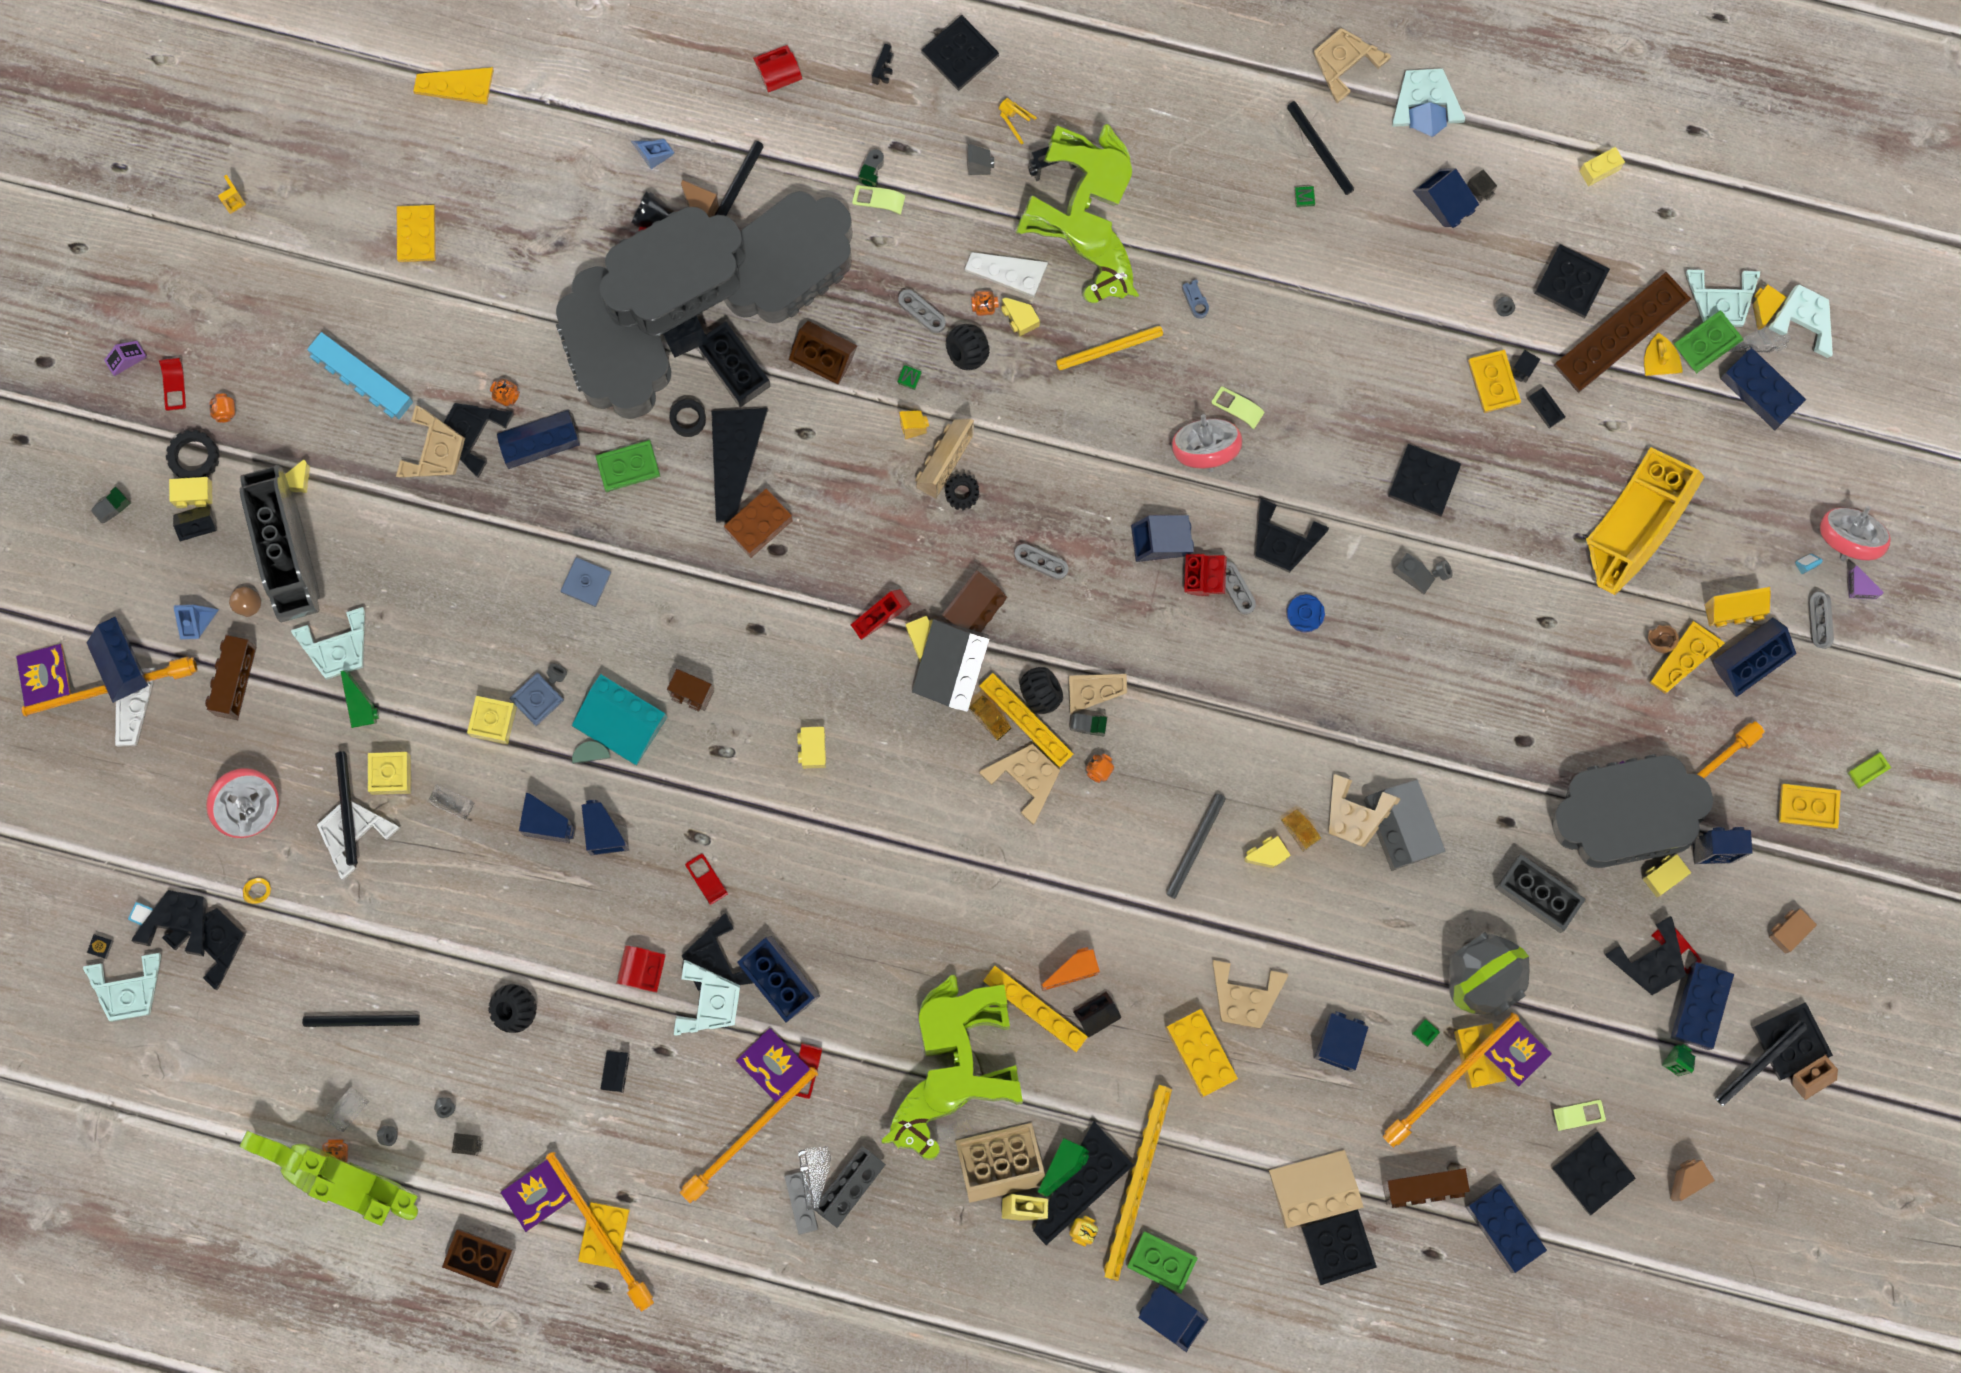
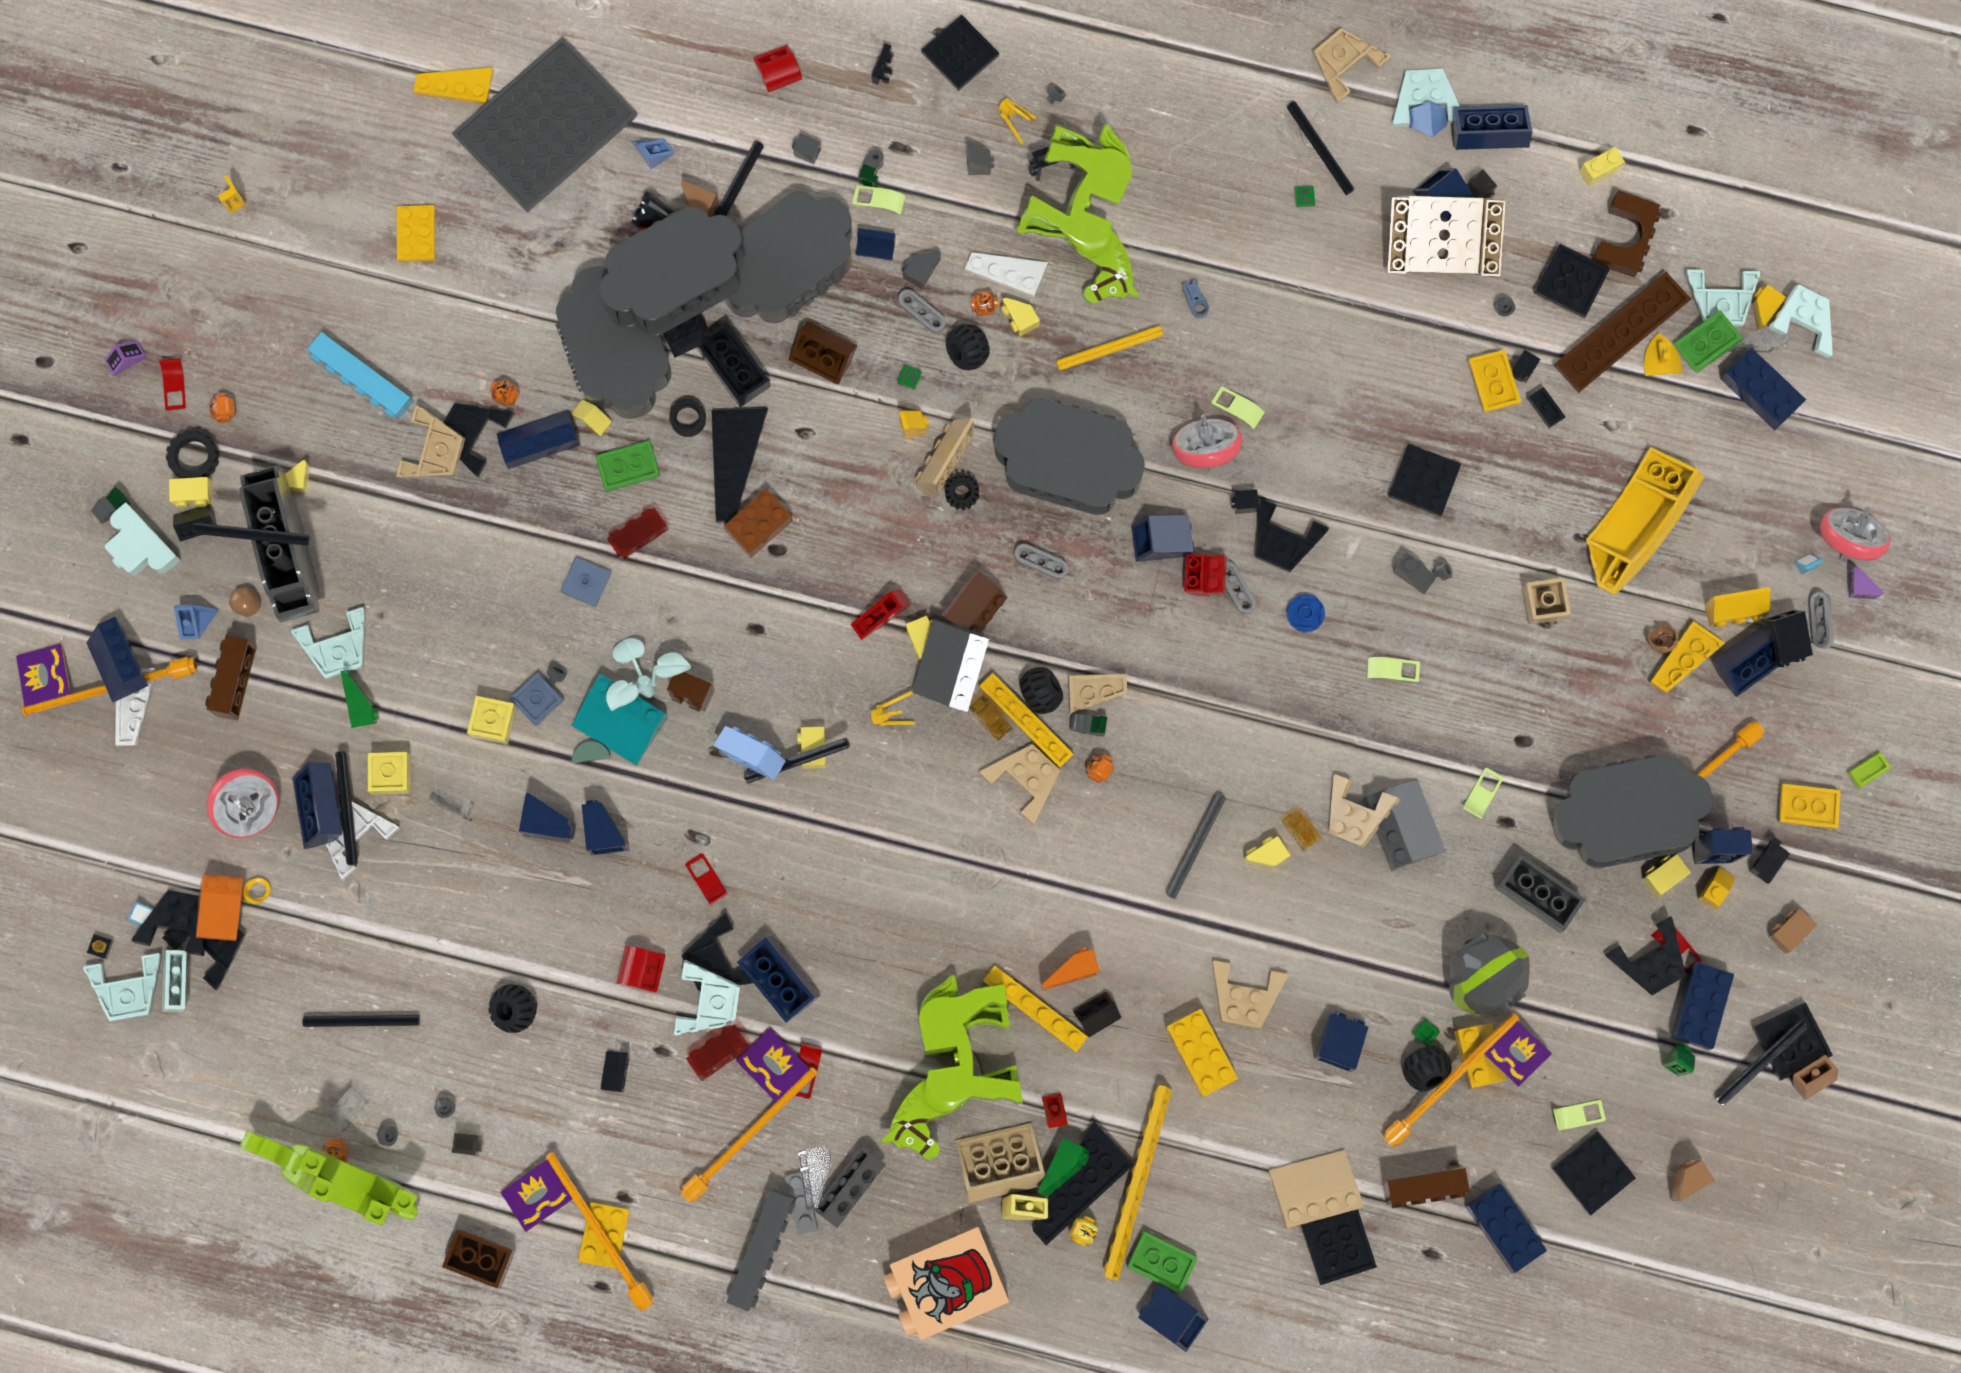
none -> light aqua brick [105,502,180,576]
none -> light aqua brick [162,950,187,1012]
none -> black axle [193,523,310,546]
none -> orange slope [196,874,243,941]
none -> dark blue slope [292,762,343,849]
none -> dark grey plate [452,37,637,213]
none -> light yellow slope [571,400,612,437]
none -> light aqua plant [606,638,691,711]
none -> clear red brick [607,507,669,561]
none -> clear red brick [686,1025,750,1081]
none -> light blue brick [714,726,786,780]
none -> dark grey brick [726,1189,796,1311]
none -> black axle [744,738,850,783]
none -> dark grey brick [792,133,822,164]
none -> dark blue panel [855,228,896,261]
none -> yellow plant [871,691,915,726]
none -> brick [883,1227,1009,1340]
none -> dark grey slope [902,251,941,289]
none -> dark grey brick [994,398,1145,515]
none -> red slope [1042,1093,1068,1128]
none -> dark grey tile [1047,84,1066,104]
none -> black brick [1230,489,1259,514]
none -> yellowish green piece [1367,657,1420,682]
none -> slope [1387,196,1506,276]
none -> black wheel [1403,1046,1452,1091]
none -> dark blue slope [1453,105,1533,150]
none -> yellowish green piece [1463,768,1503,819]
none -> tan brick [1523,577,1571,624]
none -> reddish brown arch [1593,190,1661,278]
none -> yellow slope [1698,867,1735,909]
none -> black panel [1749,838,1790,884]
none -> black panel [1762,609,1813,667]

